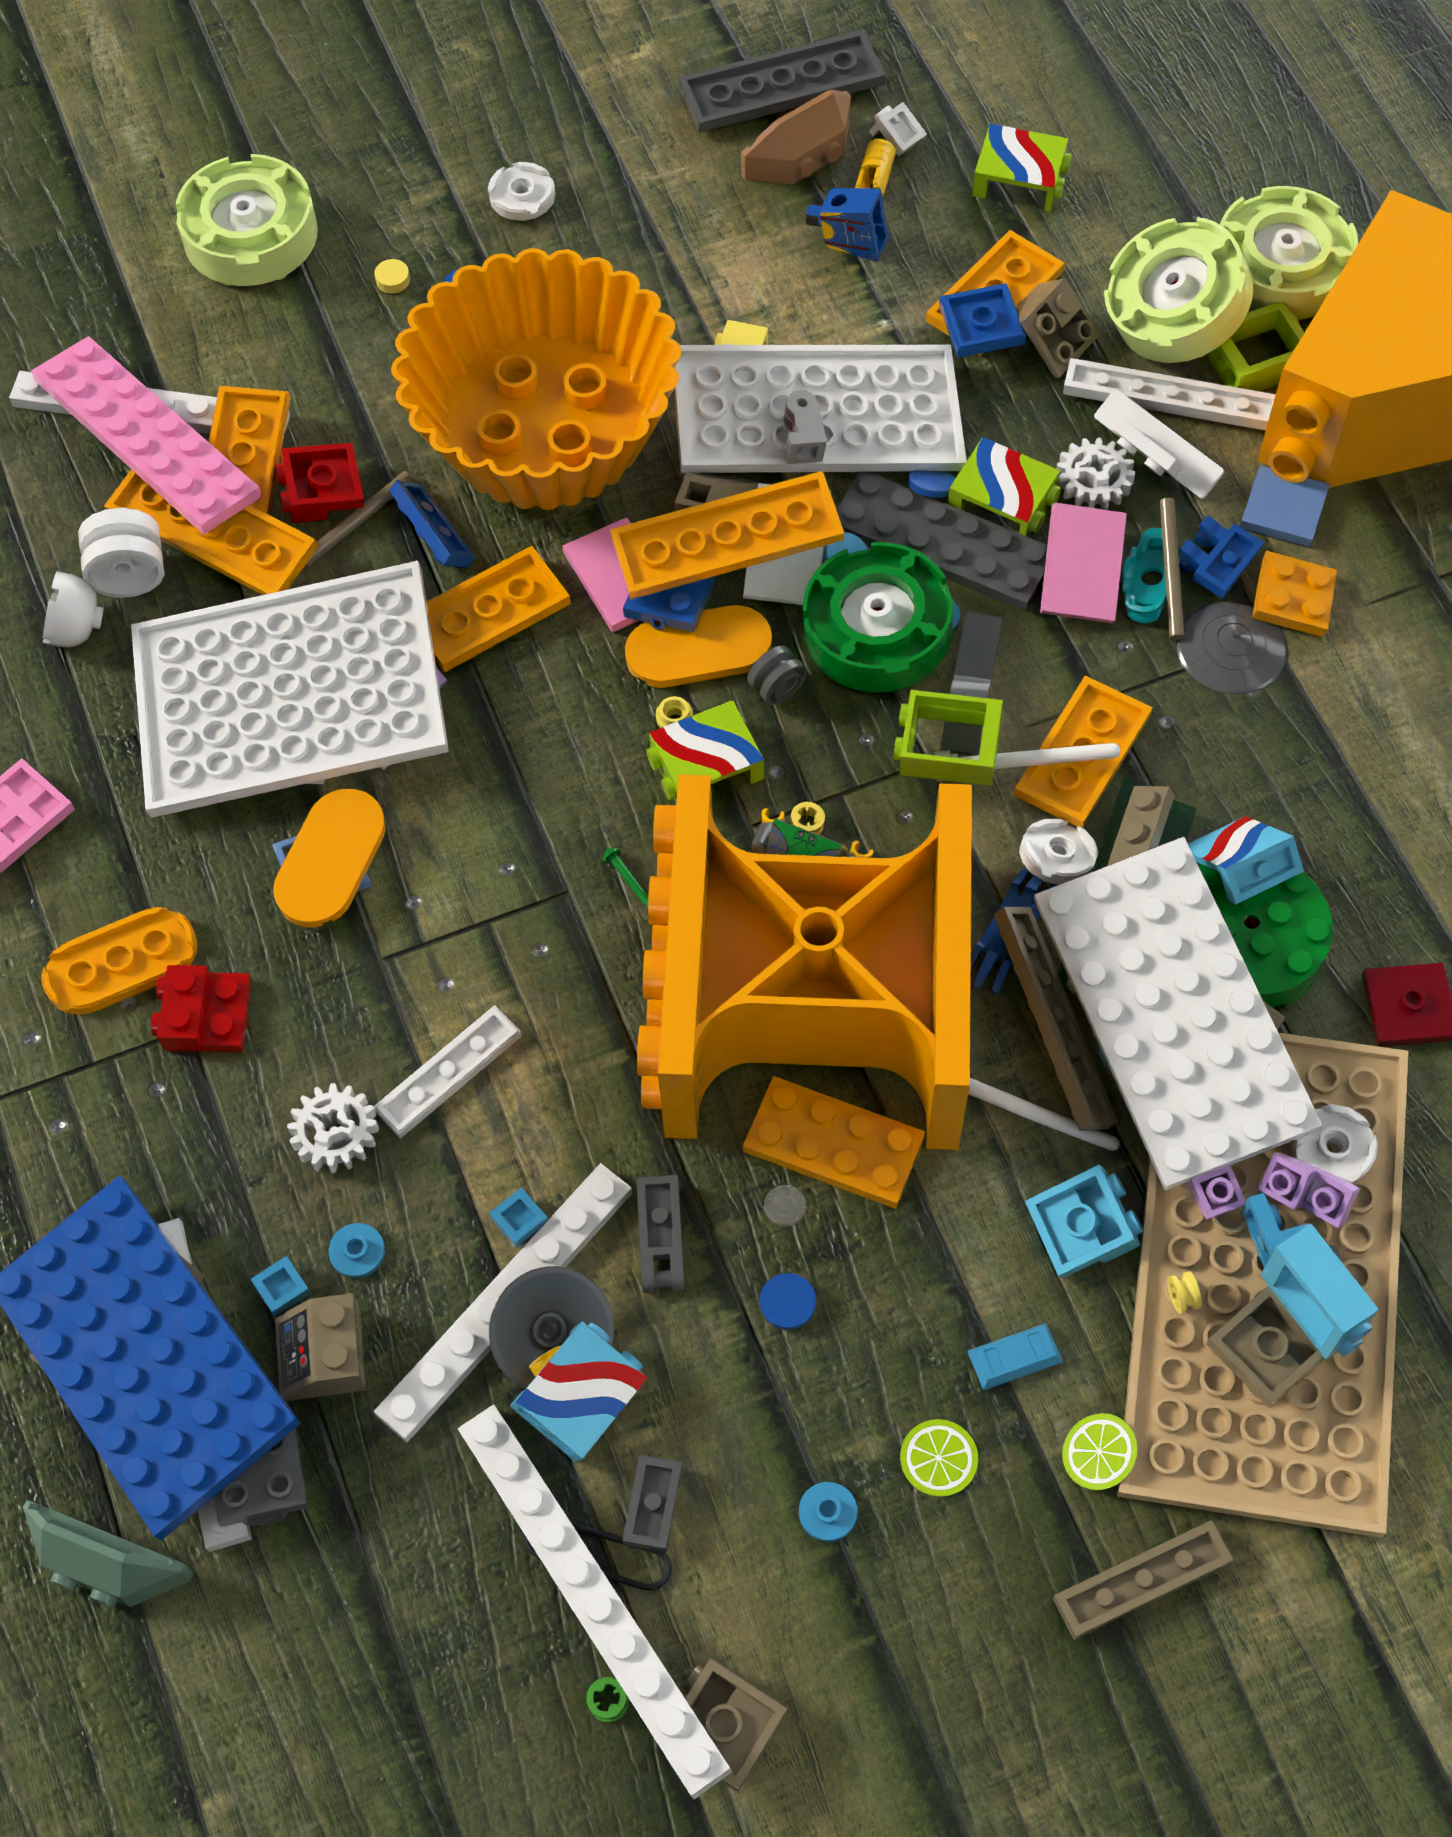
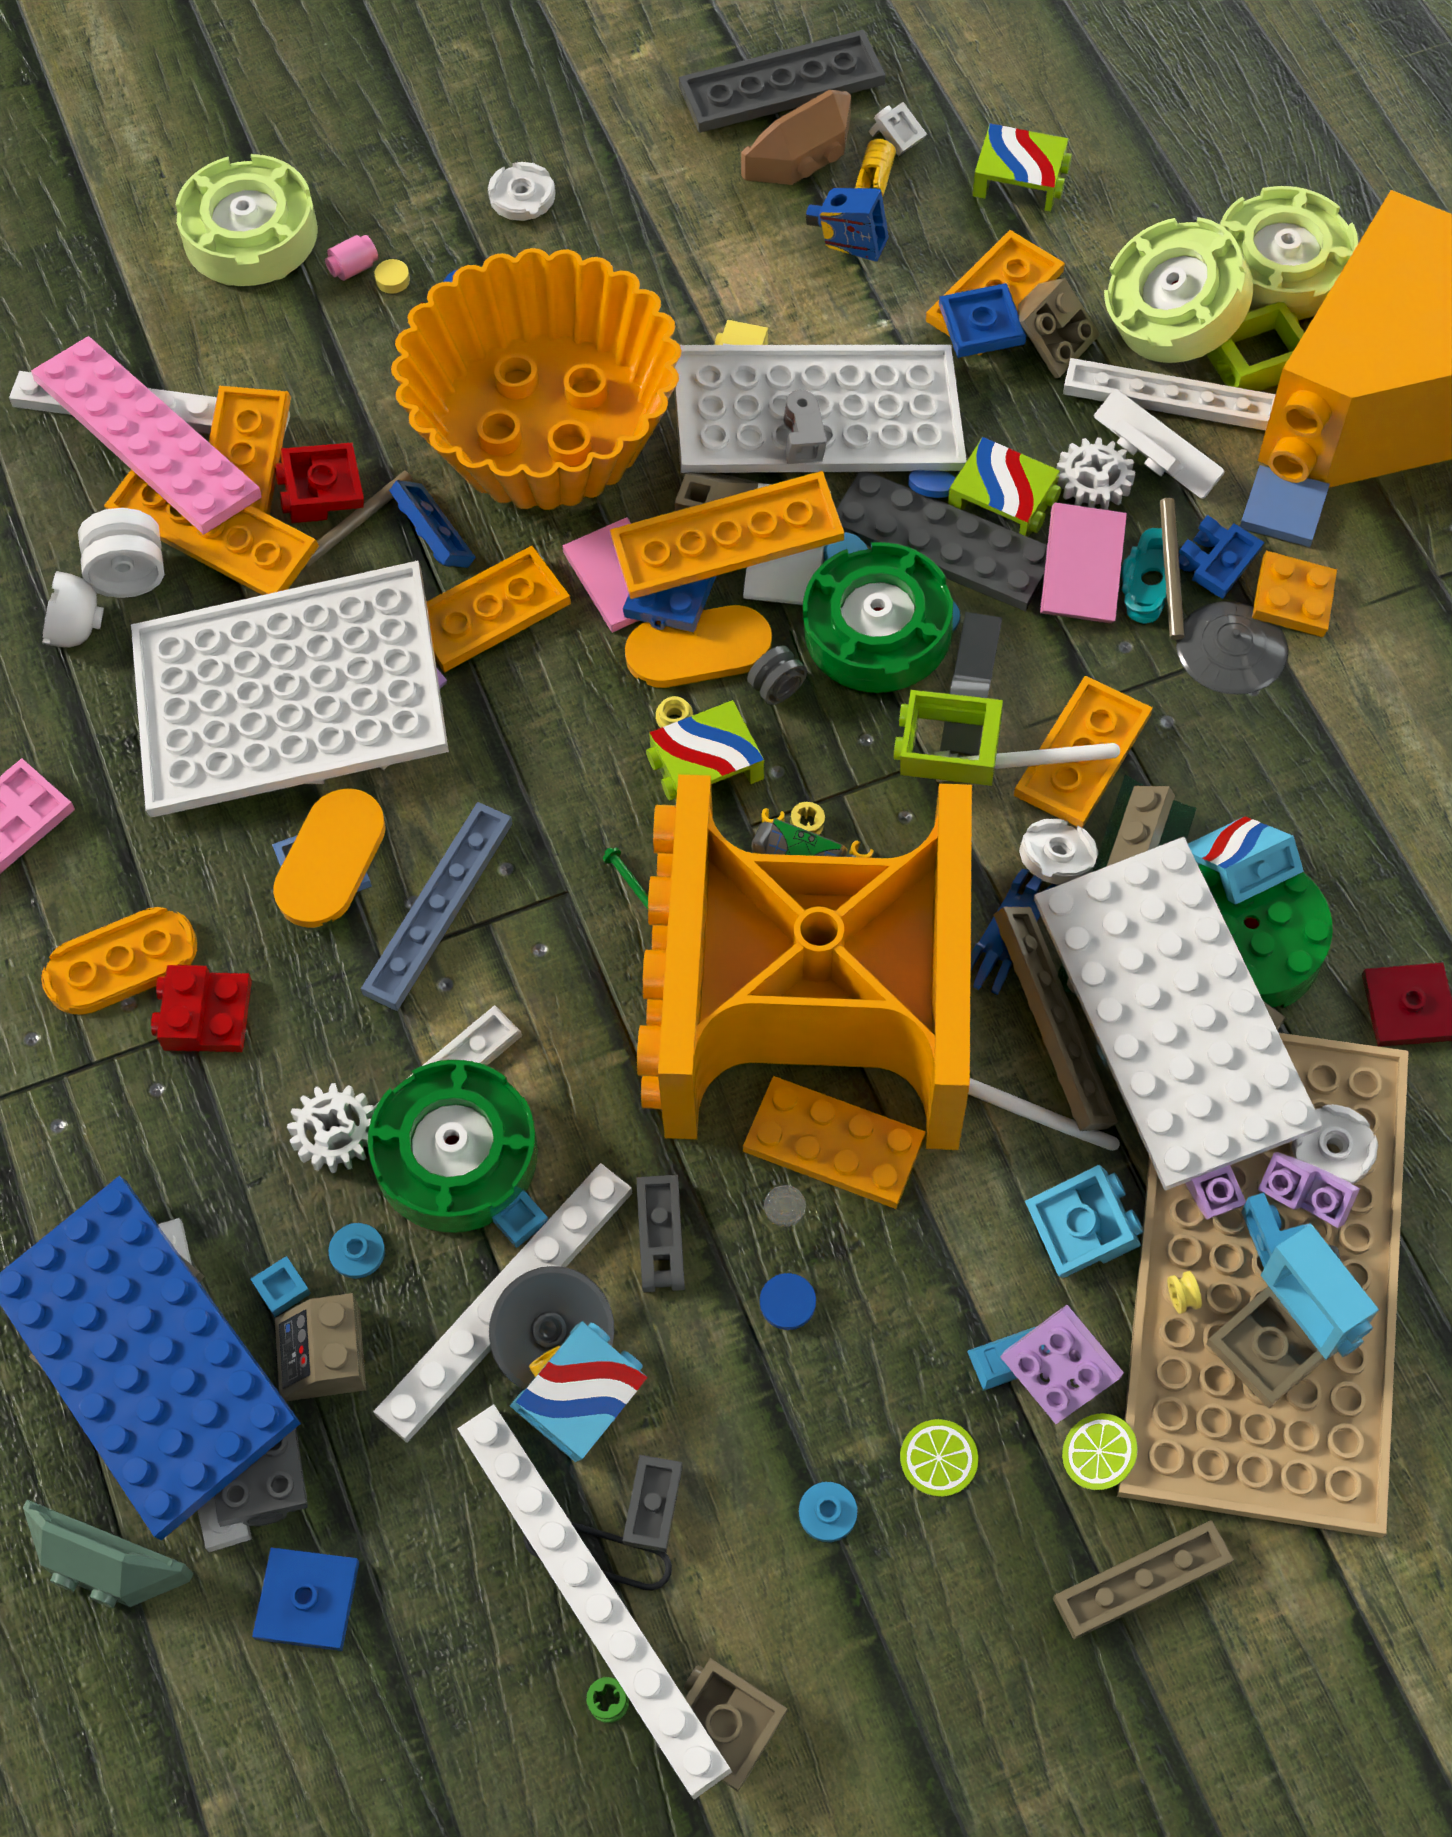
none -> blue plate [252,1547,360,1651]
none -> bright pink brick [325,235,378,281]
none -> sand blue plate [361,802,513,1011]
none -> green piece [368,1060,538,1232]
none -> lavender plate [1000,1305,1124,1424]

